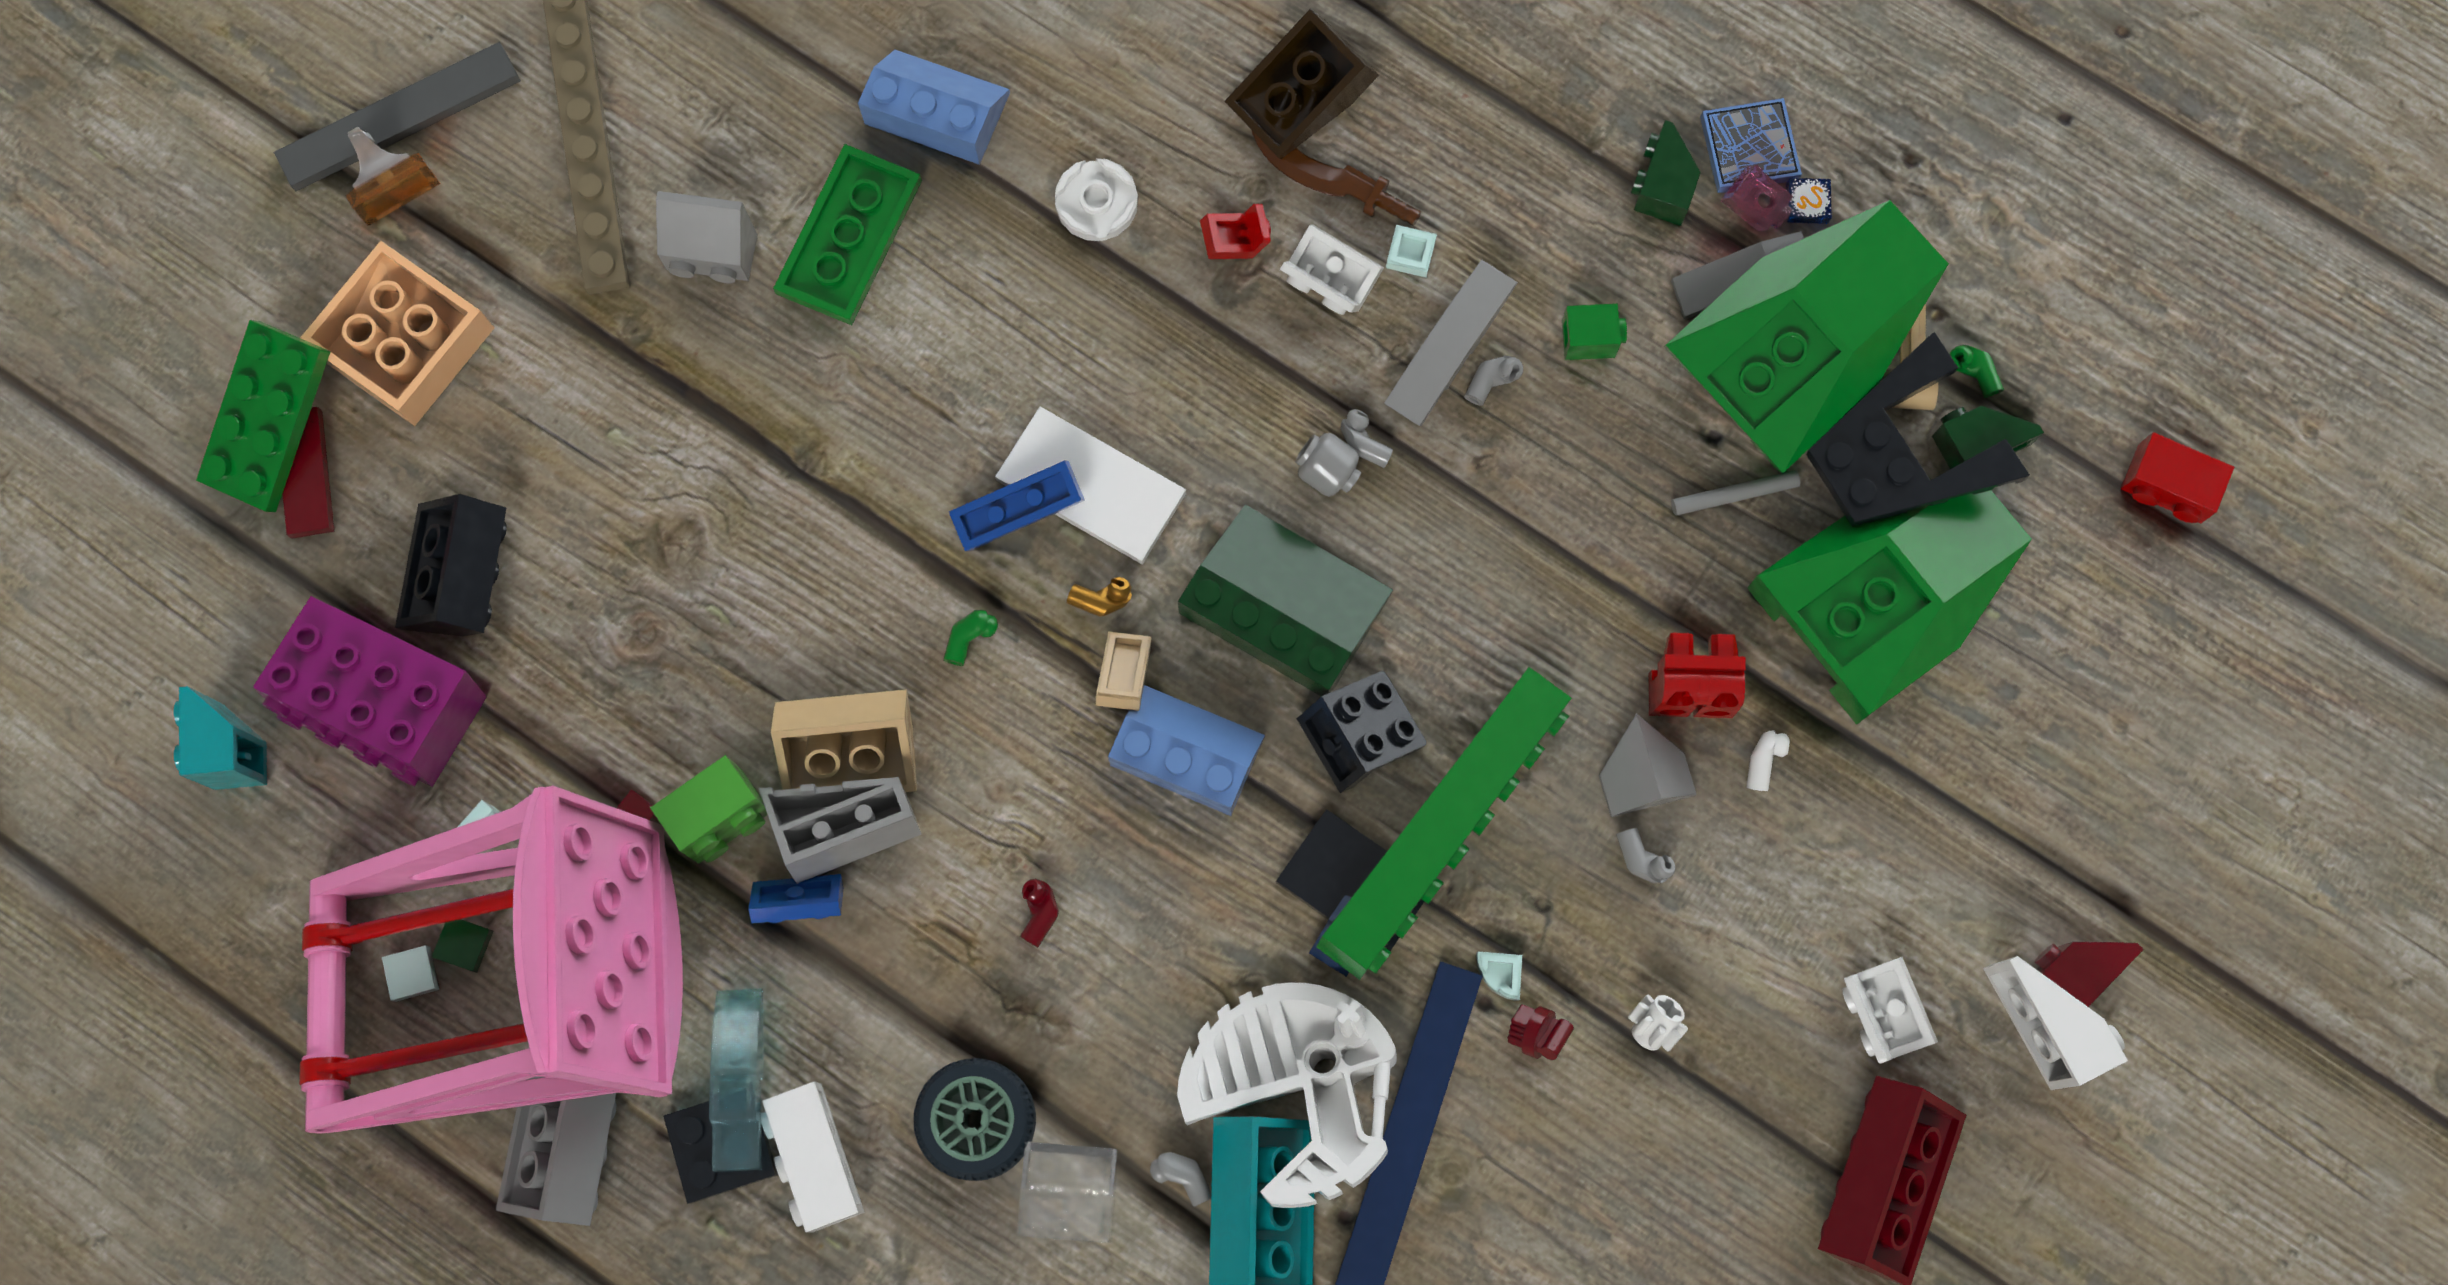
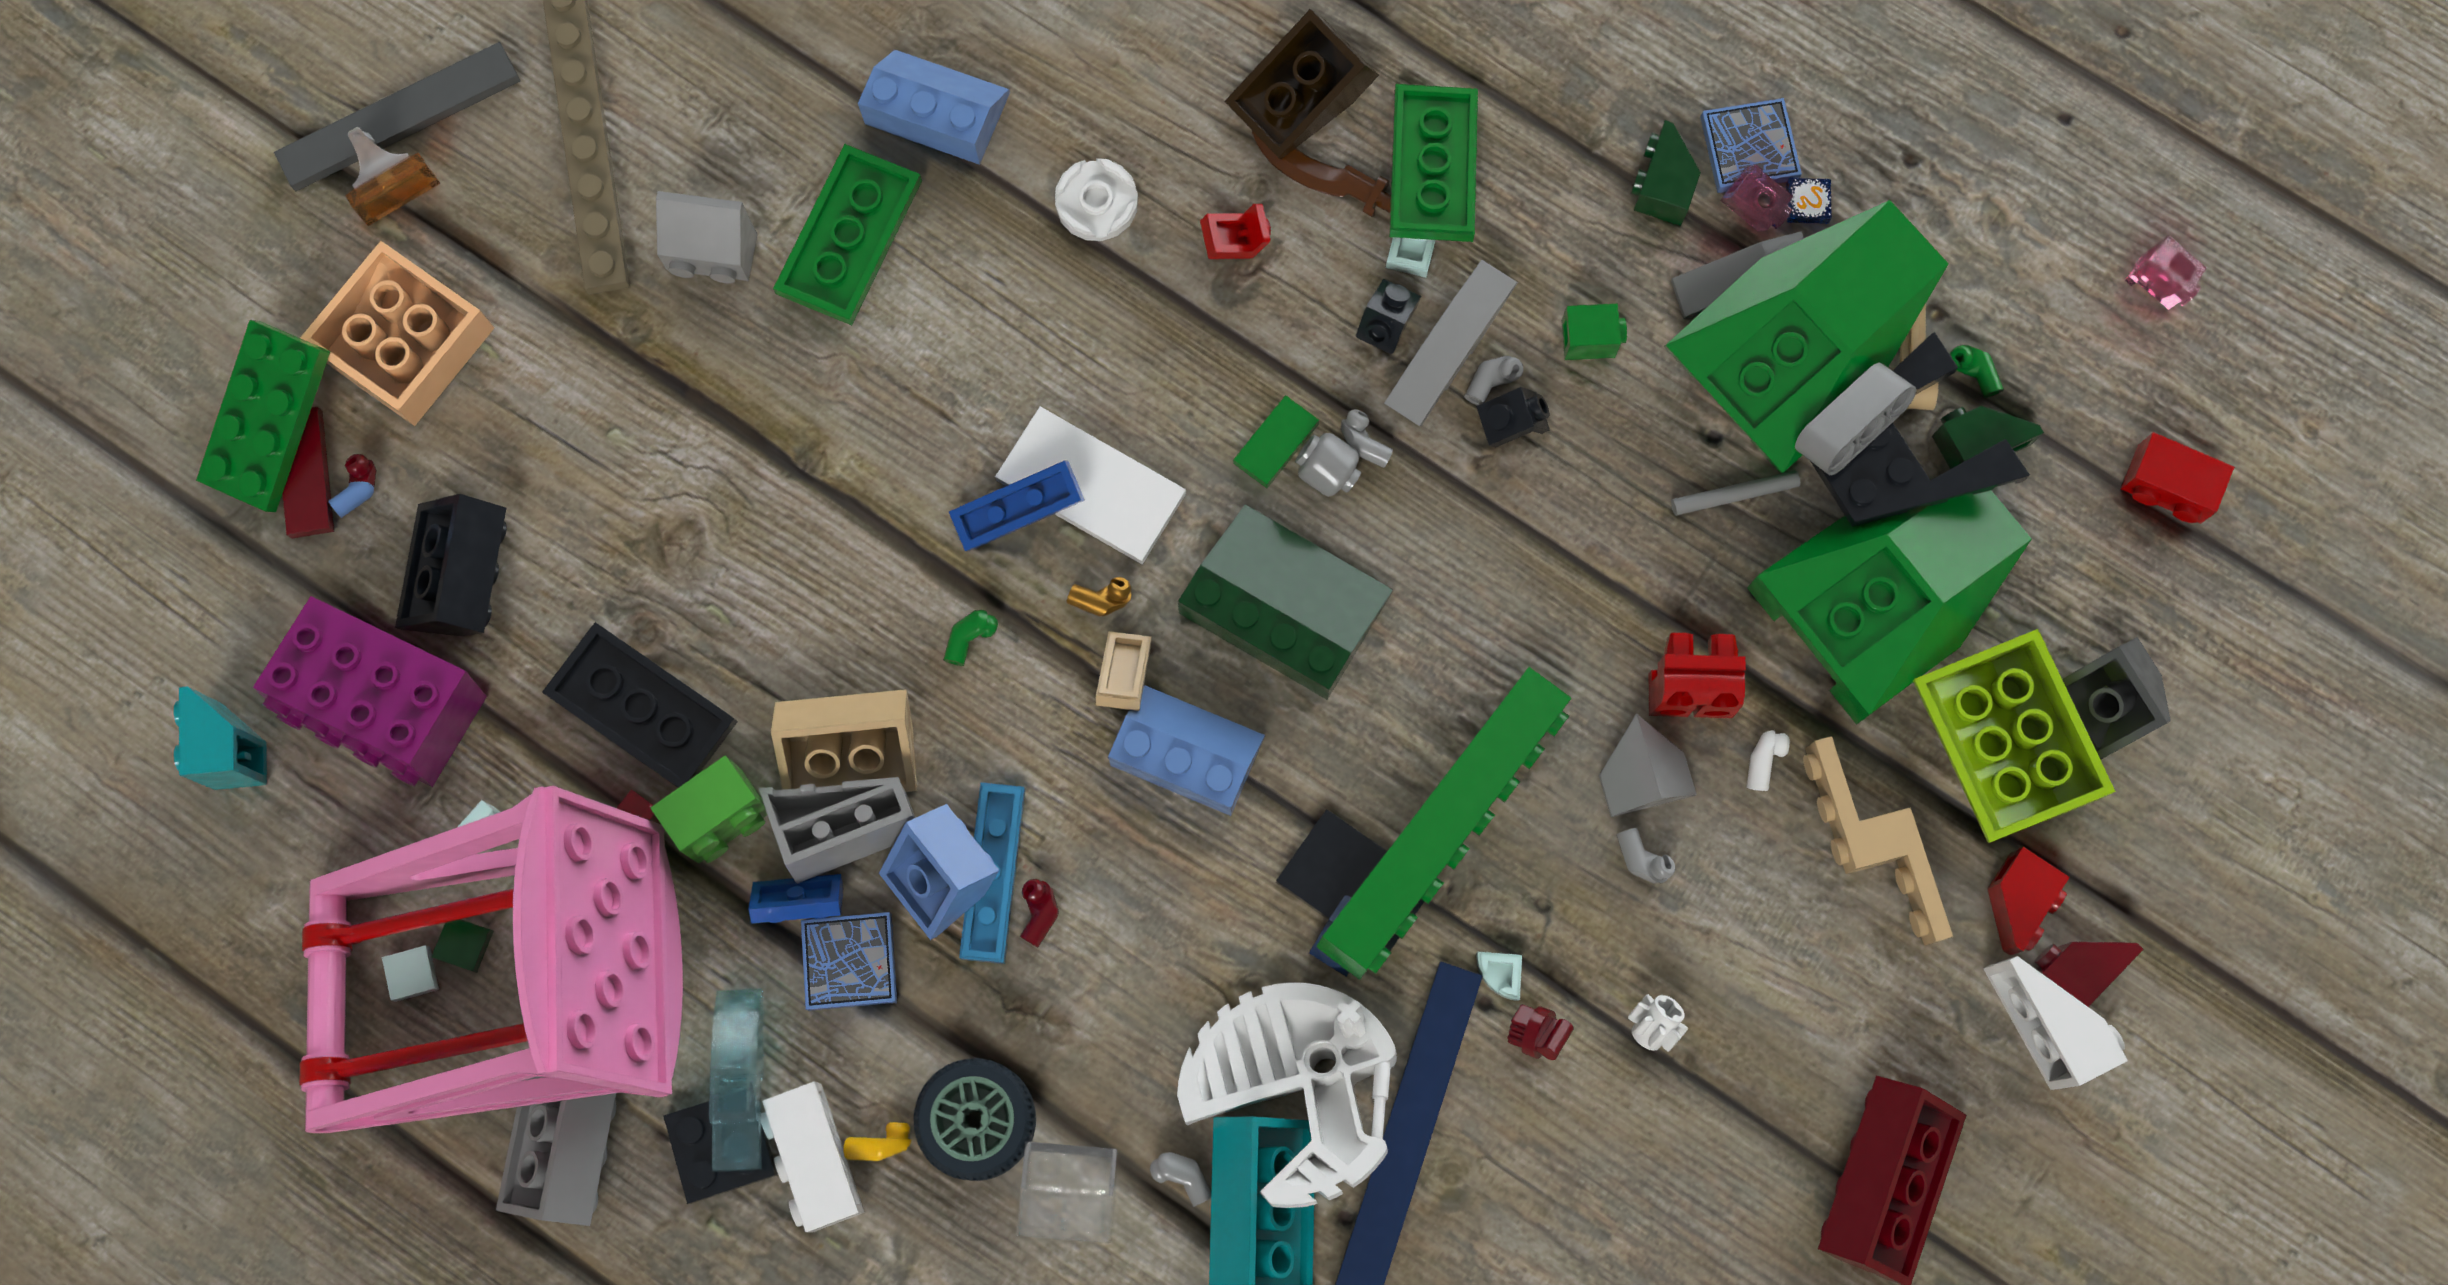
white bracket [1280,225,1384,315] -> none
black bracket [1296,671,1427,793] -> none
white bracket [1842,957,1938,1064] -> none
none -> arm [329,454,377,518]
none -> black plate [542,622,738,788]
none -> tile [801,912,897,1011]
none -> yellow arm [843,1122,912,1161]
none -> medium blue slope [879,804,999,940]
none -> dark azure tile [959,782,1025,964]
none -> green tile [1233,395,1319,488]
none -> black bracket [1356,279,1421,354]
none -> green tile [1389,84,1478,242]
none -> black bracket [1476,387,1550,448]
none -> light grey beam [1795,362,1916,475]
none -> tan bracket [1803,736,1953,946]
none -> lime slope [1913,629,2116,843]
none -> red slope [1987,847,2070,955]
none -> dark grey slope [2062,637,2171,760]
none -> clear pink brick [2125,235,2207,310]

